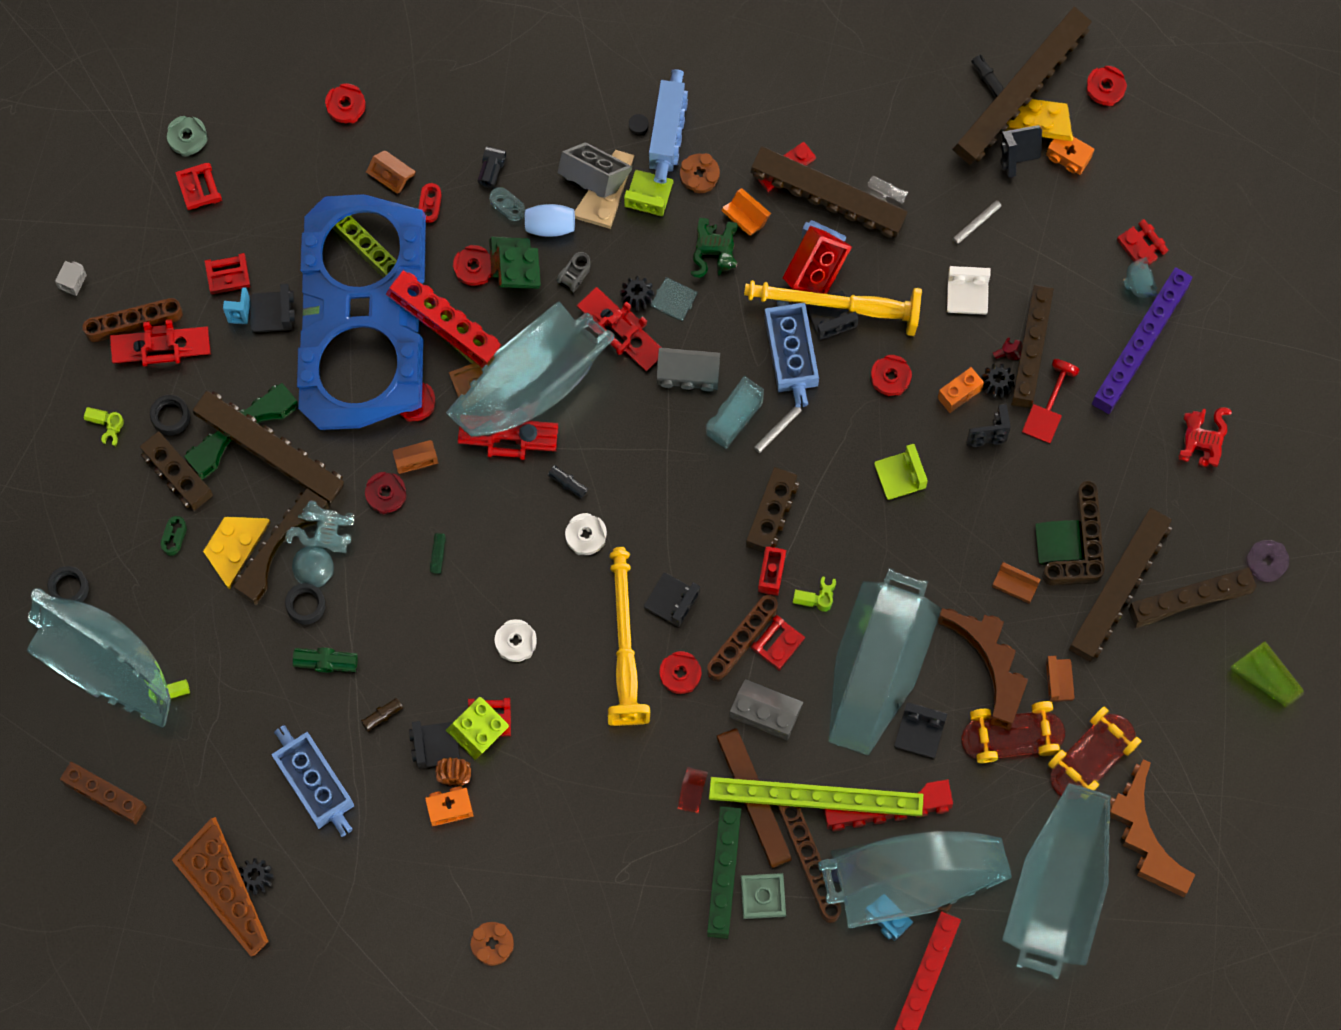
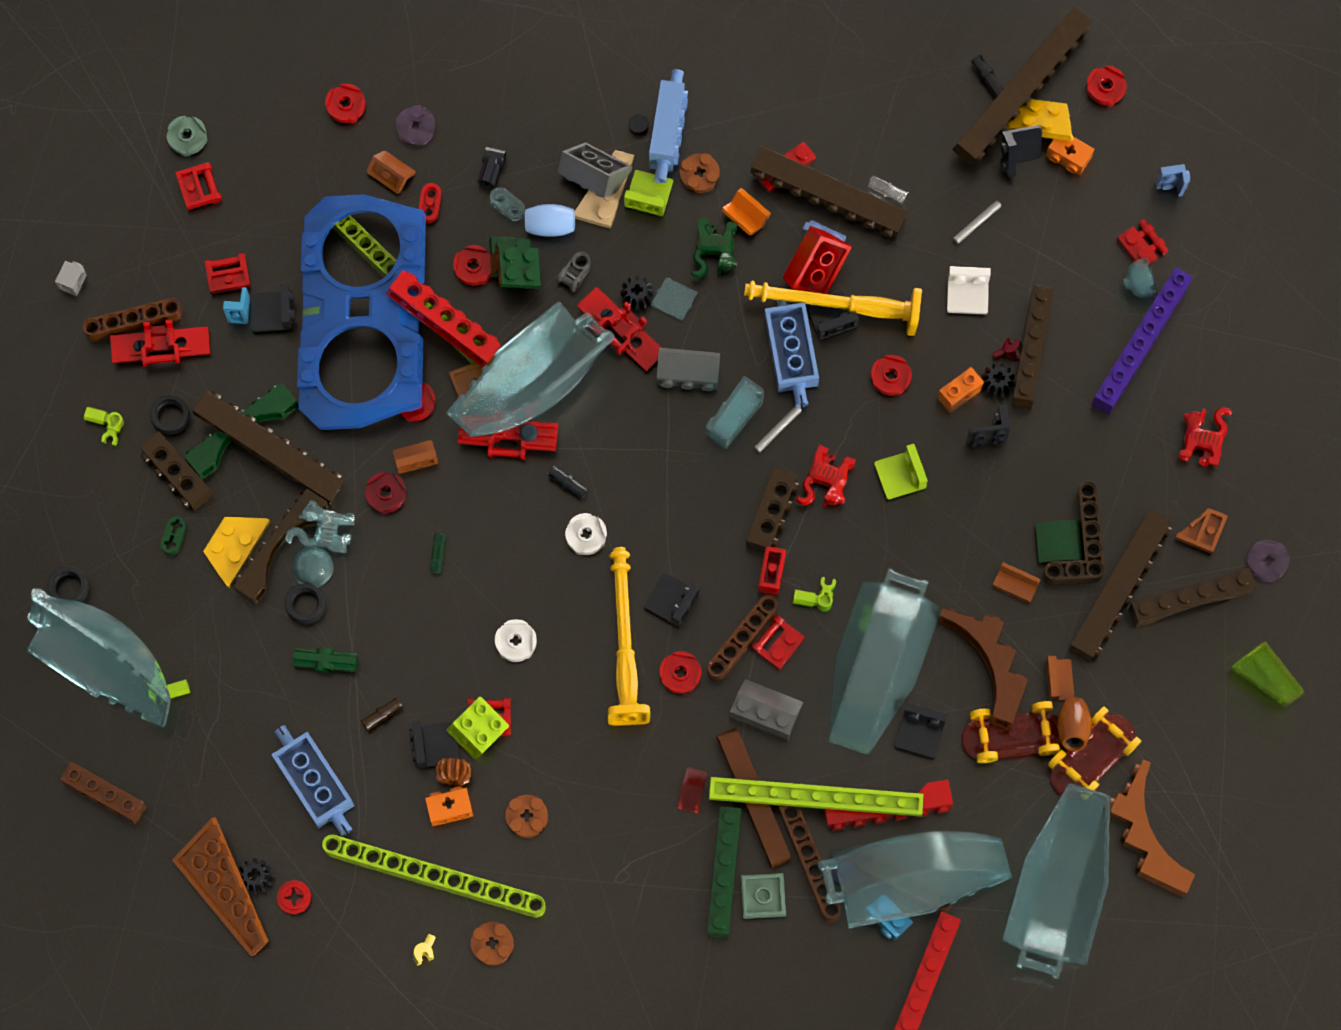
red piece [1022,359,1080,444] -> none
none -> red gear [277,880,311,915]
none -> lime beam [322,835,546,918]
none -> clear purple plate [396,105,436,145]
none -> light yellow piece [413,934,436,966]
none -> dark orange plate [505,795,548,838]
none -> red animal [796,445,856,507]
none -> dark orange piece [1058,697,1092,751]
none -> medium blue bracket [1155,164,1190,197]
none -> dark orange wing [1175,508,1228,554]

